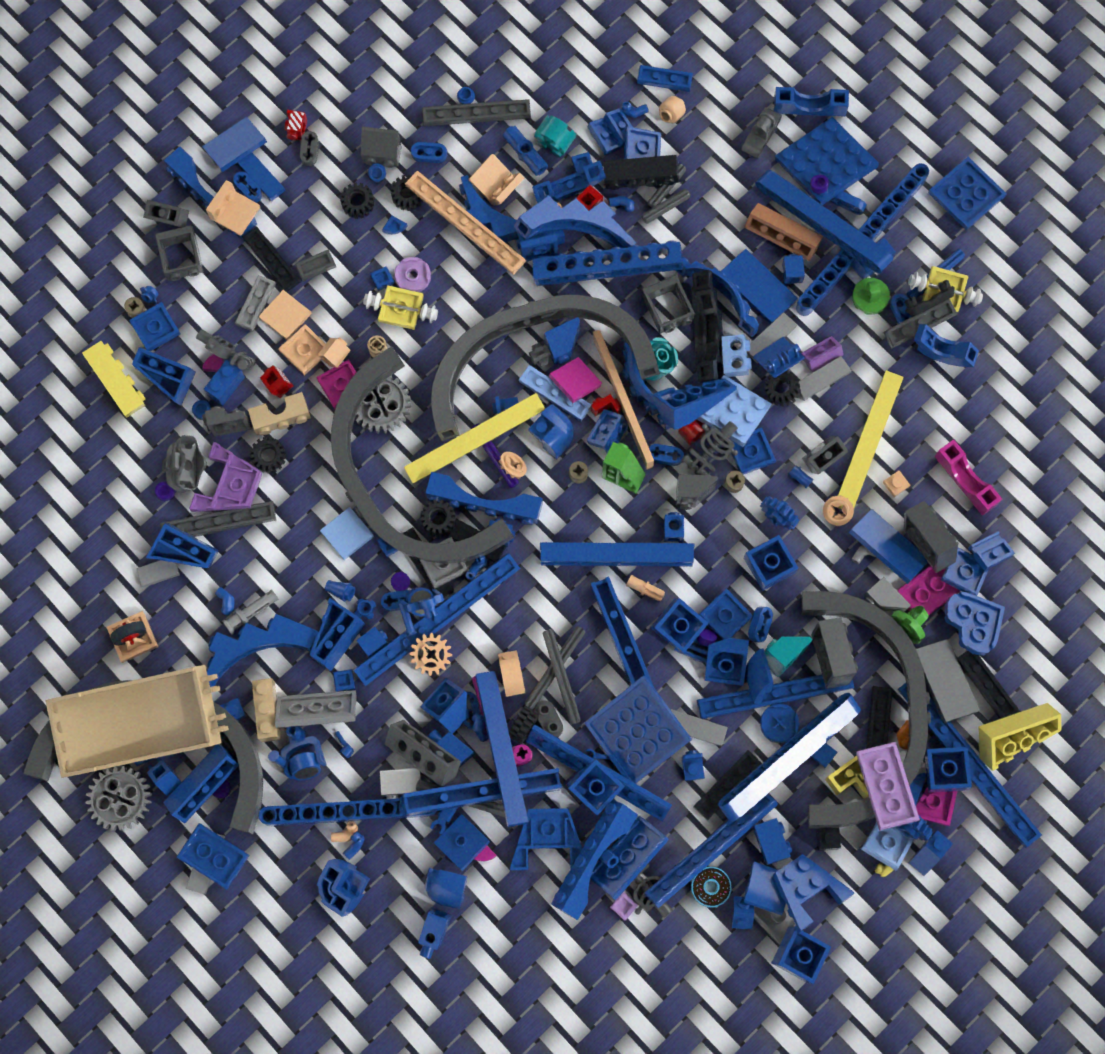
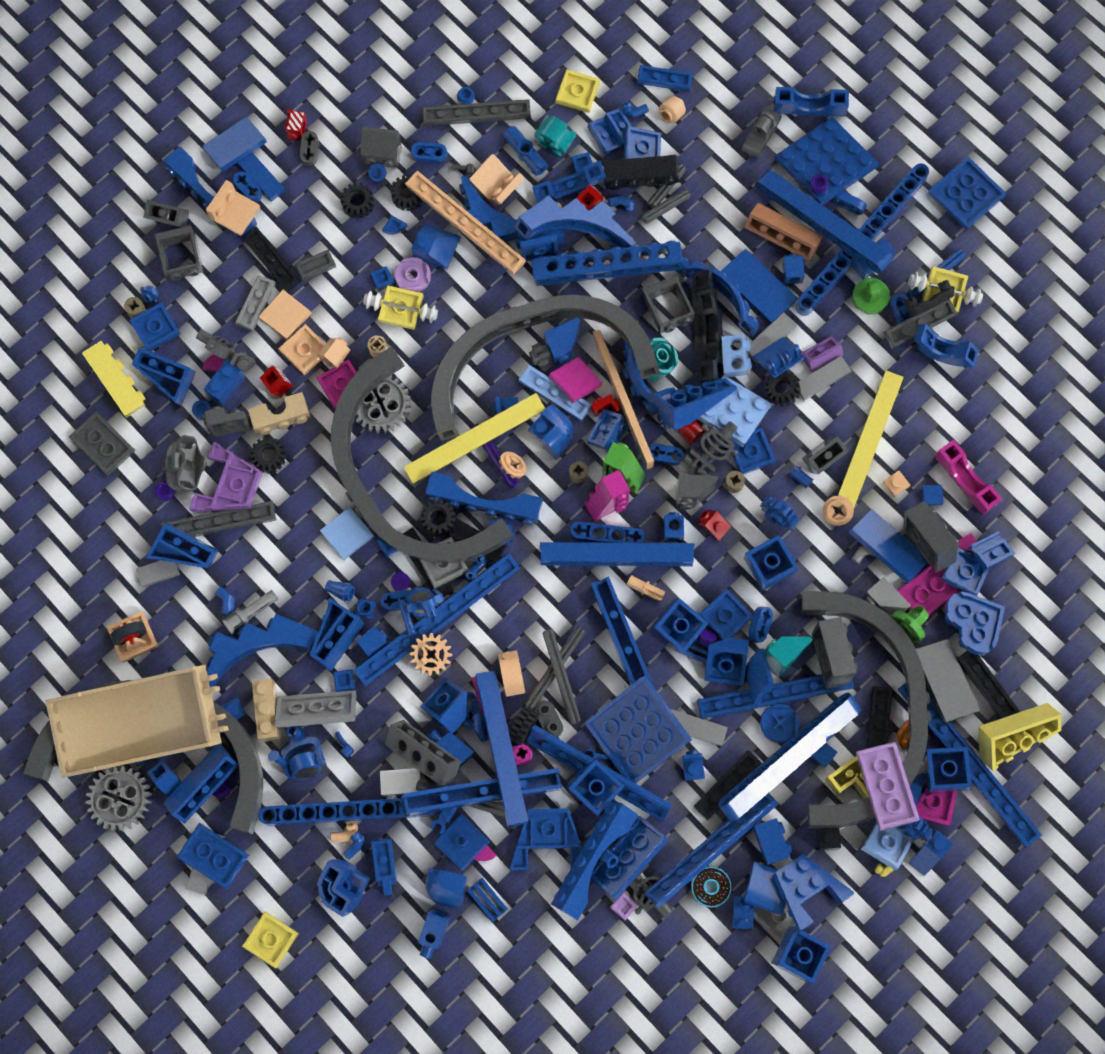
none -> dark grey tile [69,411,136,476]
none -> light yellow tile [242,911,299,969]
none -> blue hinge [371,838,397,897]
none -> blue slope [411,224,461,269]
none -> dark grey hand [451,163,476,177]
none -> blue tile [467,877,508,922]
none -> light yellow tile [555,69,600,113]
none -> blue beam [570,522,645,543]
none -> dark pink wedge [584,470,630,522]
none -> red bracket [697,510,731,541]
none -> blue tile [922,485,944,506]
none -> dark pink tile [958,533,977,552]

